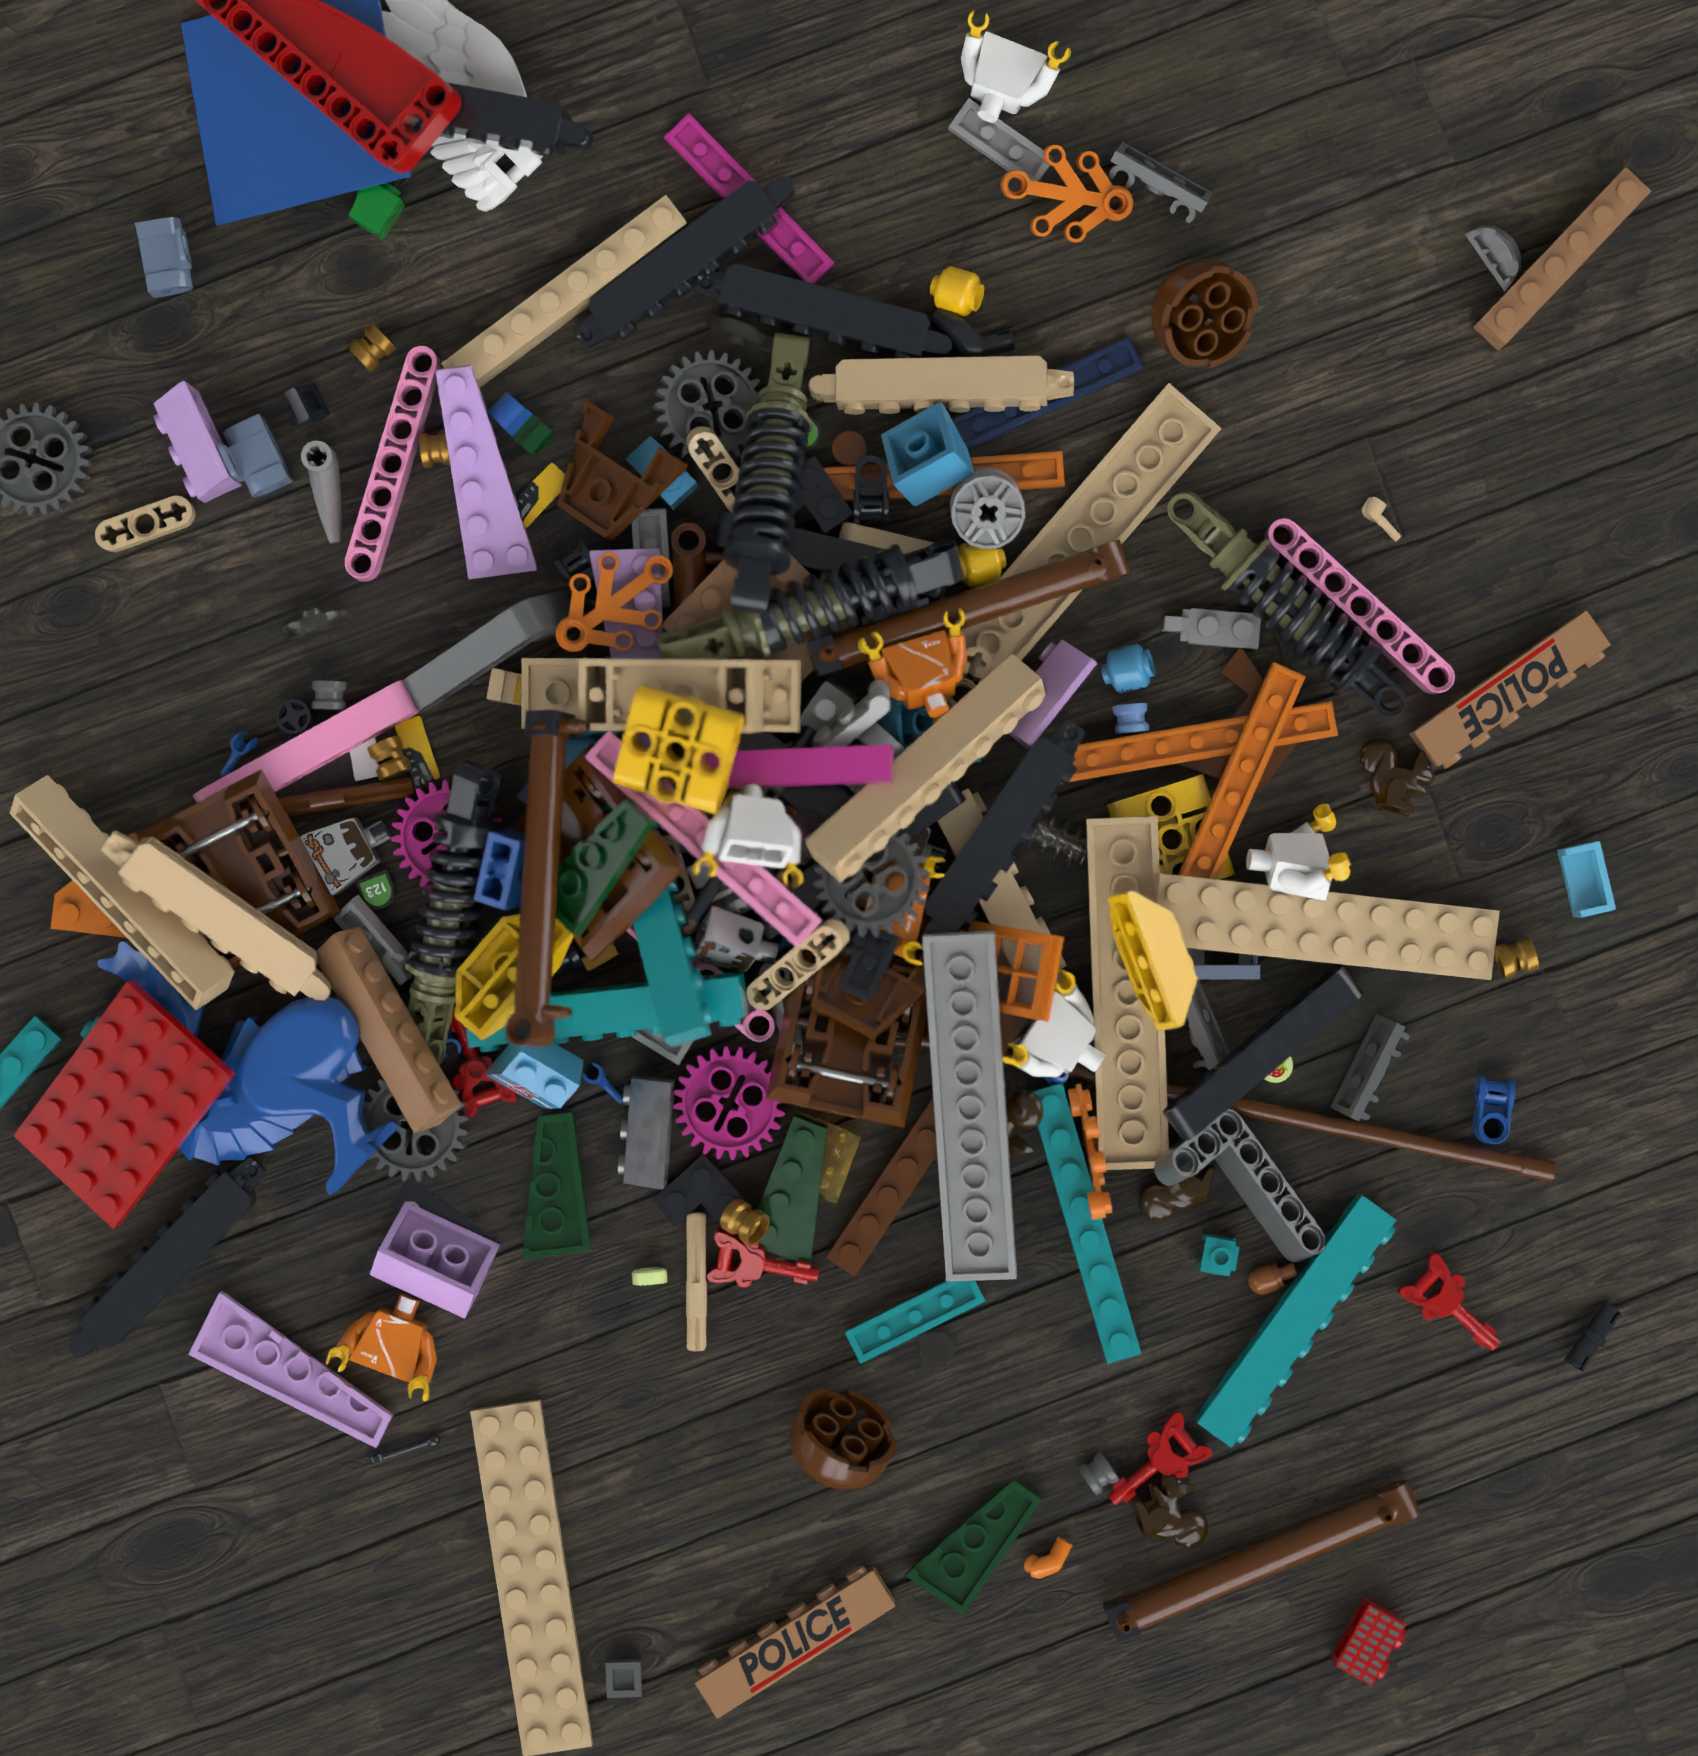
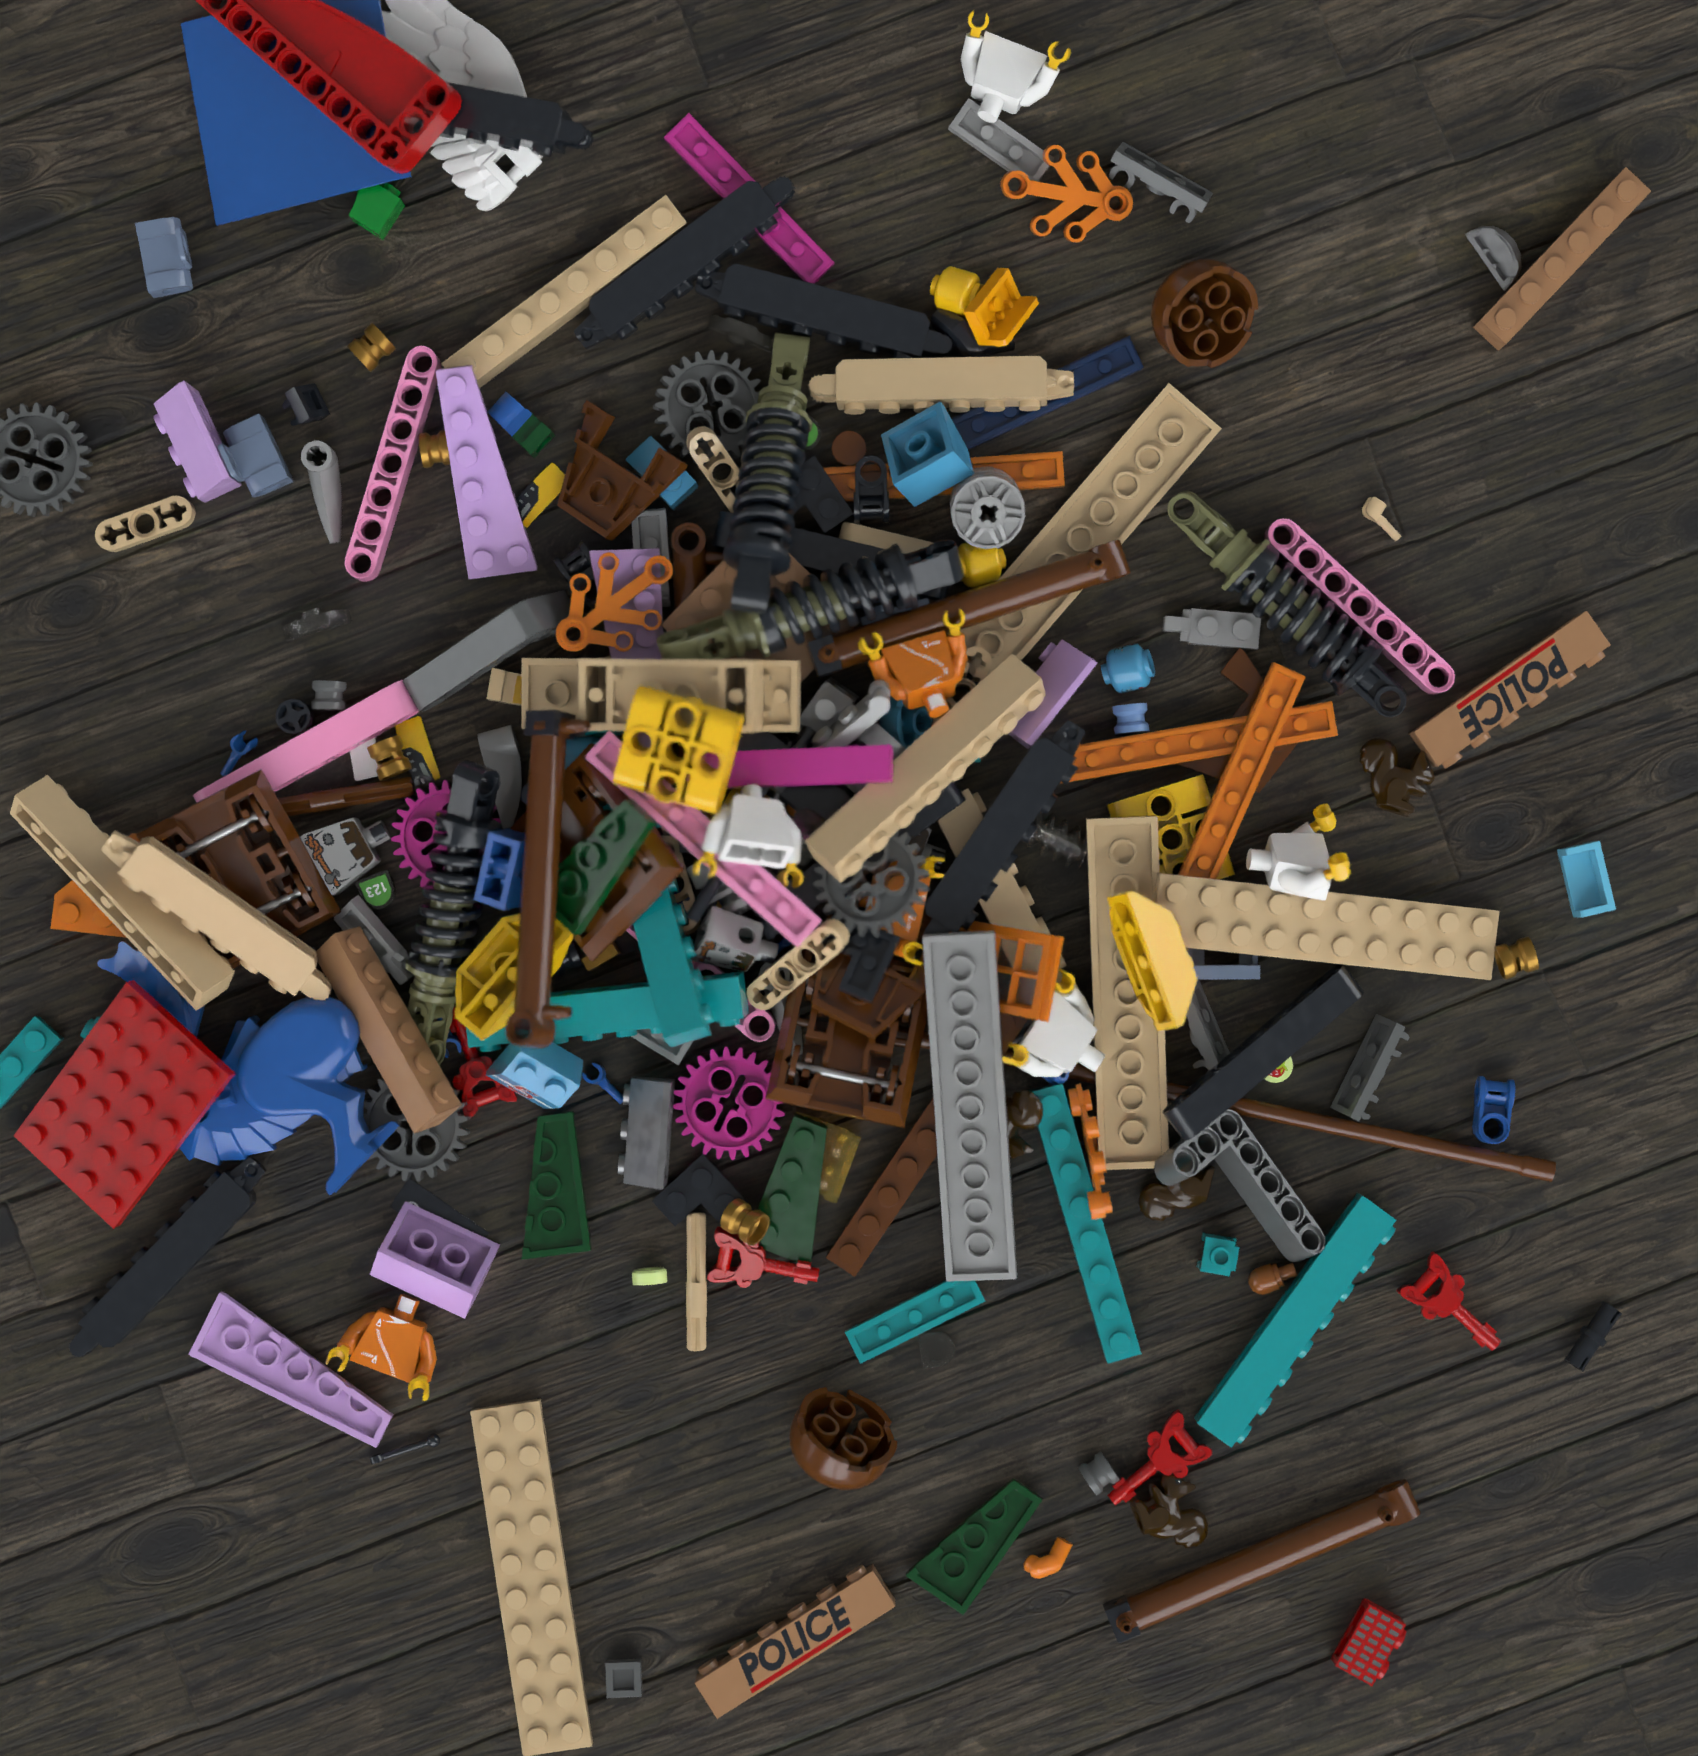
none -> light grey piece [477,725,522,829]
none -> light orange bracket [964,268,1039,347]

